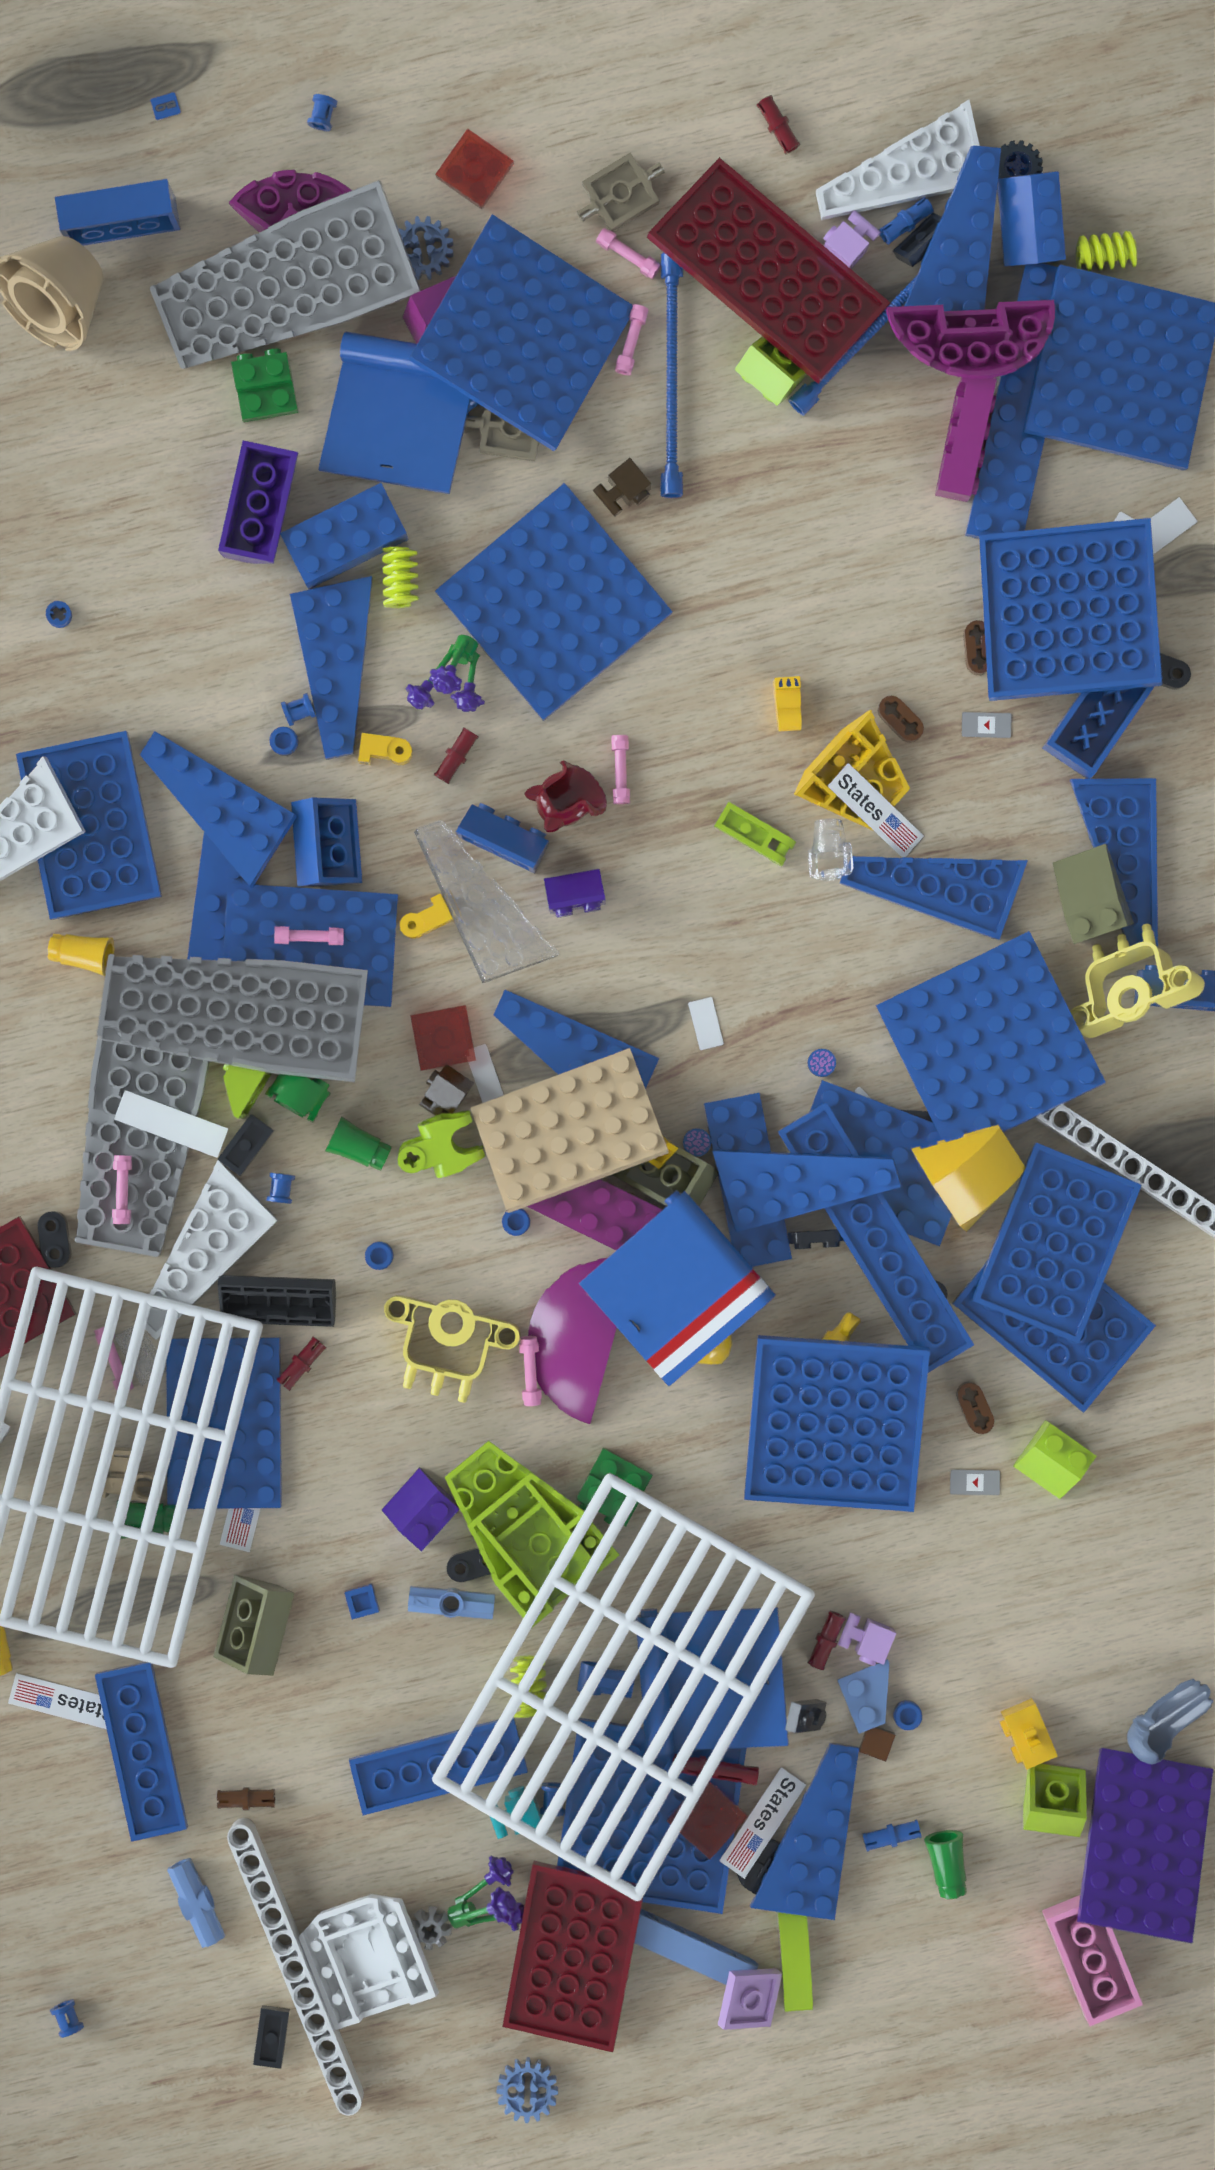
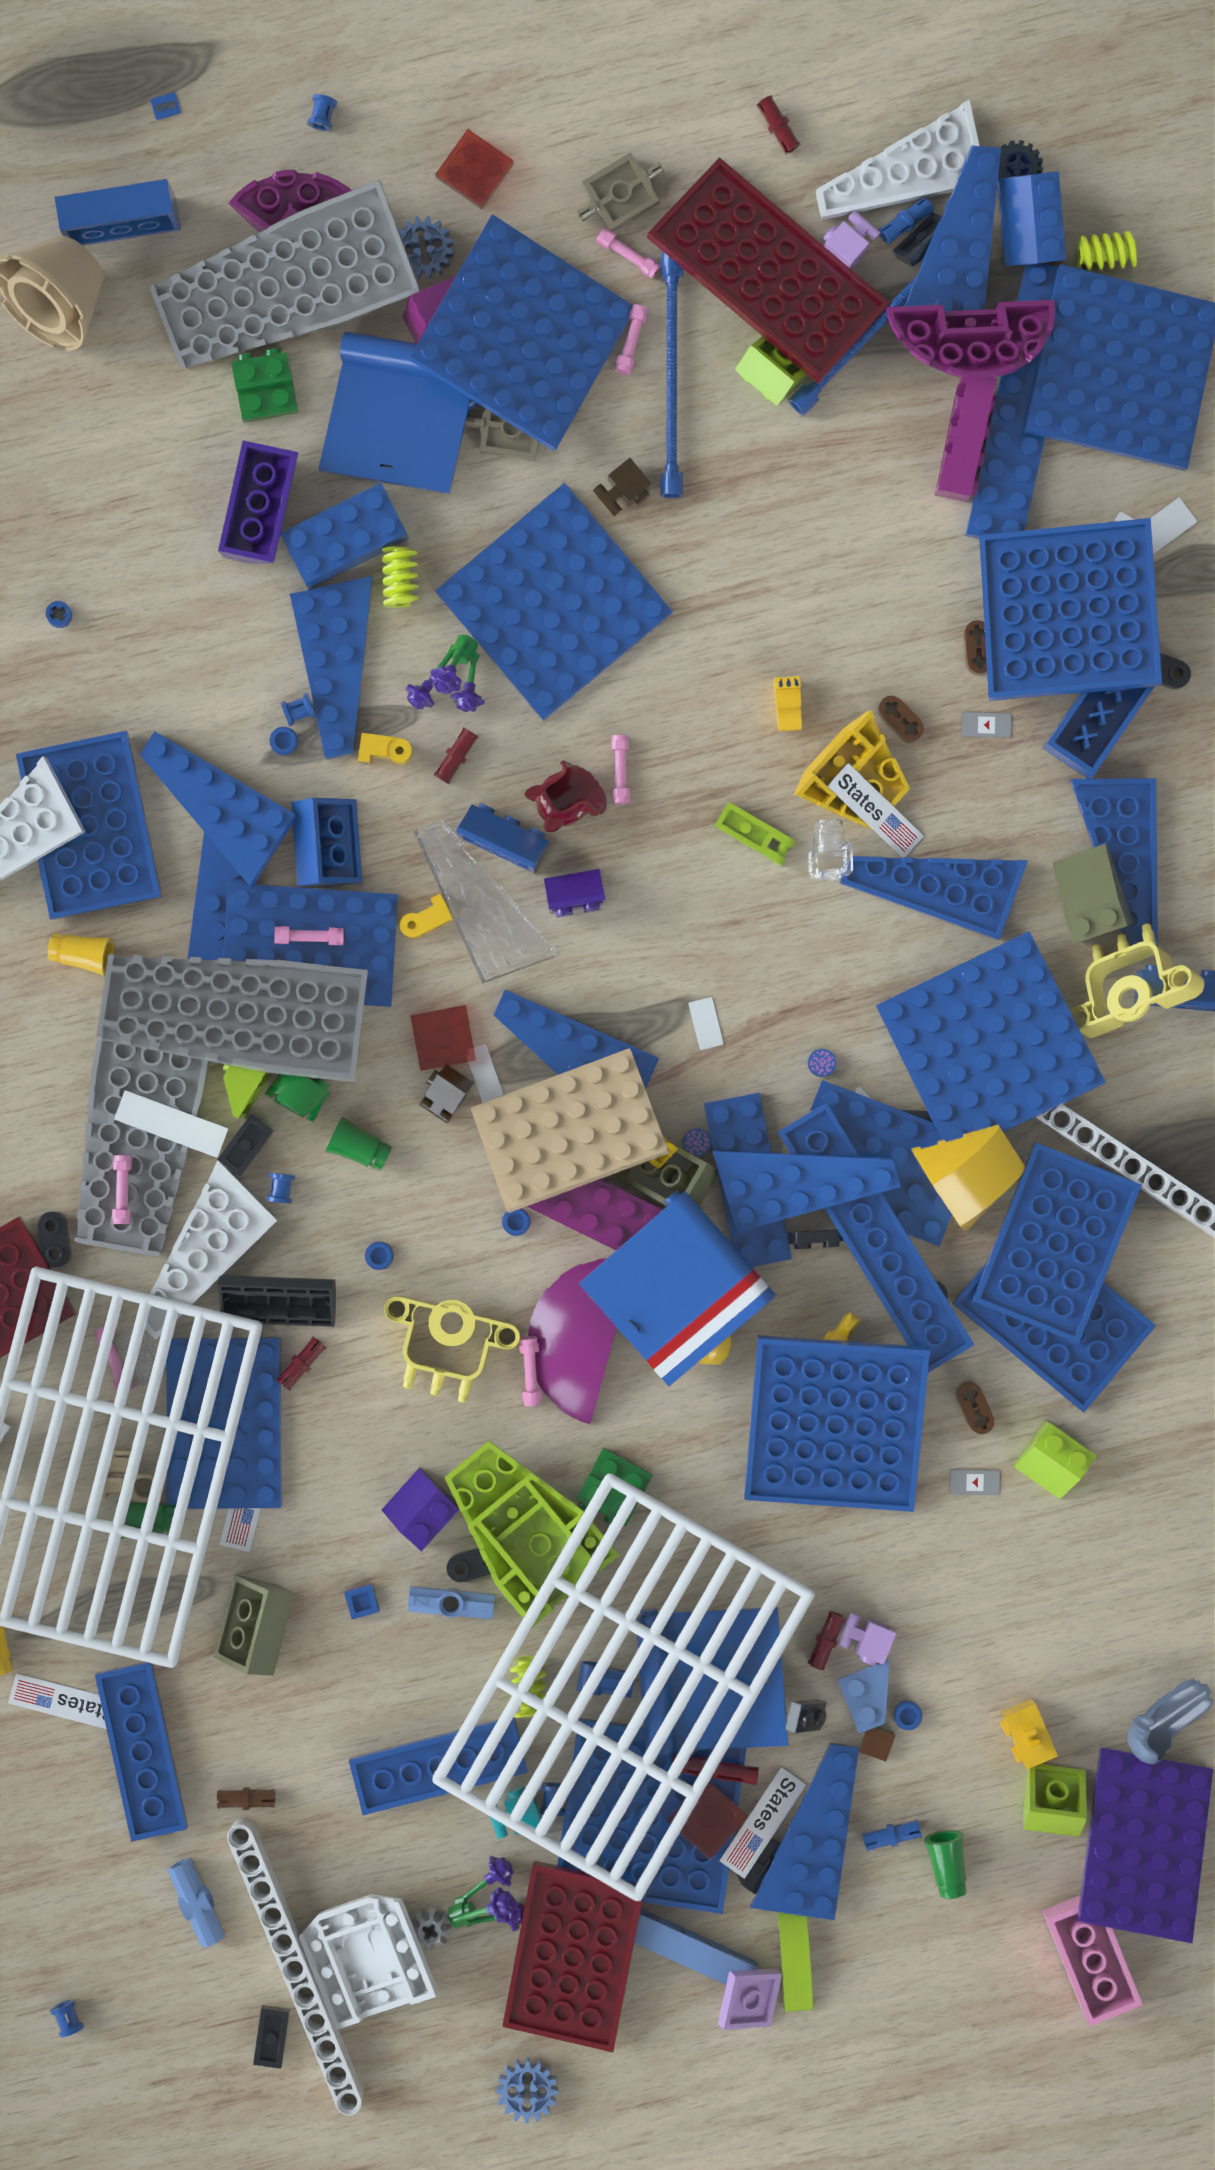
lime piece [397,1110,486,1178] -> none

